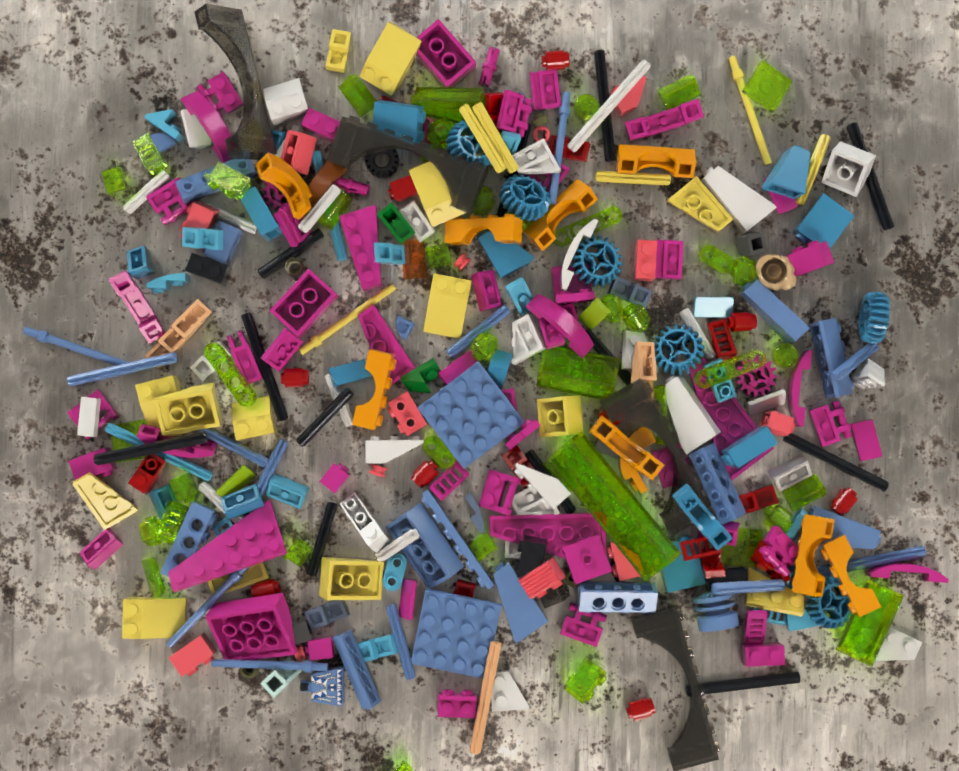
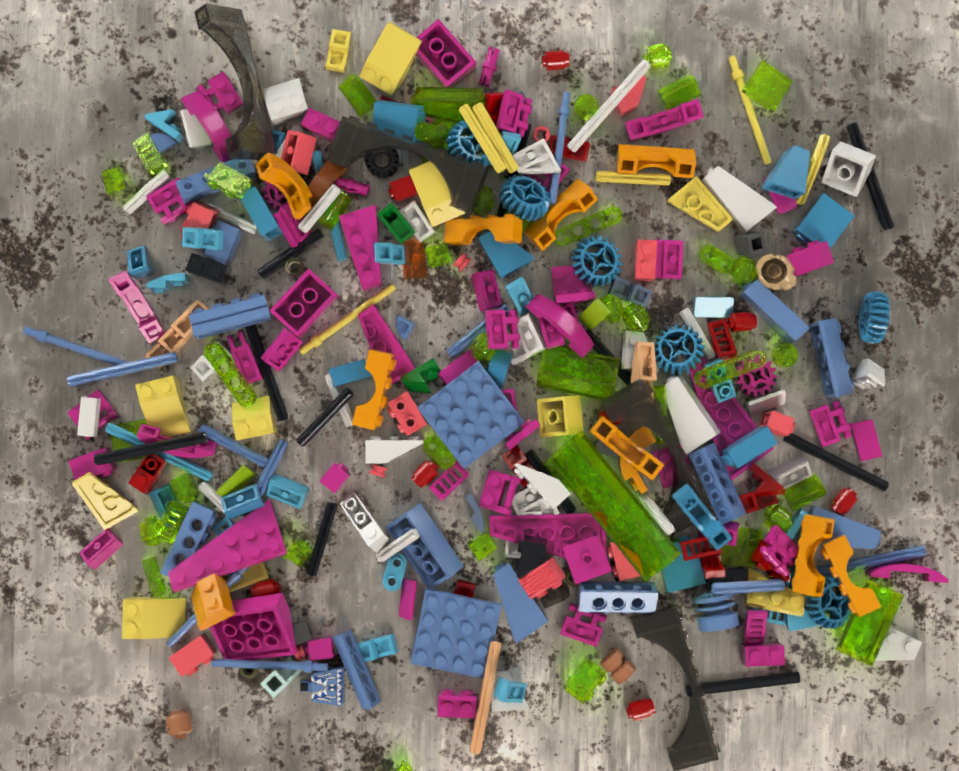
light yellow slope [153,383,222,436] -> none
red brick [281,368,309,388] -> none
sand blue slope [304,600,350,630] -> none
light yellow slope [319,557,384,600] -> none
medium blue axle [386,604,416,680] -> none
medium blue plate [421,489,494,589] -> none
light yellow slope [423,273,472,339] -> none
dark pink plate [529,69,561,111] -> none
olive plate [531,112,550,128] -> none
white slope [560,219,599,291] -> none
black axle [594,50,616,162] -> none
dark pink slope [788,350,812,427] -> none
medium blue axle [831,343,879,381] -> none
none -> nougat head [166,710,193,739]
none -> medium blue brick [189,293,272,340]
none -> light orange slope [191,573,235,631]
none -> clear neon green wheel [414,122,441,145]
none -> dark pink plate [484,310,521,349]
none -> medium azure slope [494,678,527,703]
none -> nougat wheel [599,647,636,685]
none -> white axle [638,492,675,535]
none -> clear neon green head [643,43,672,71]
none -> red slope [749,463,786,496]

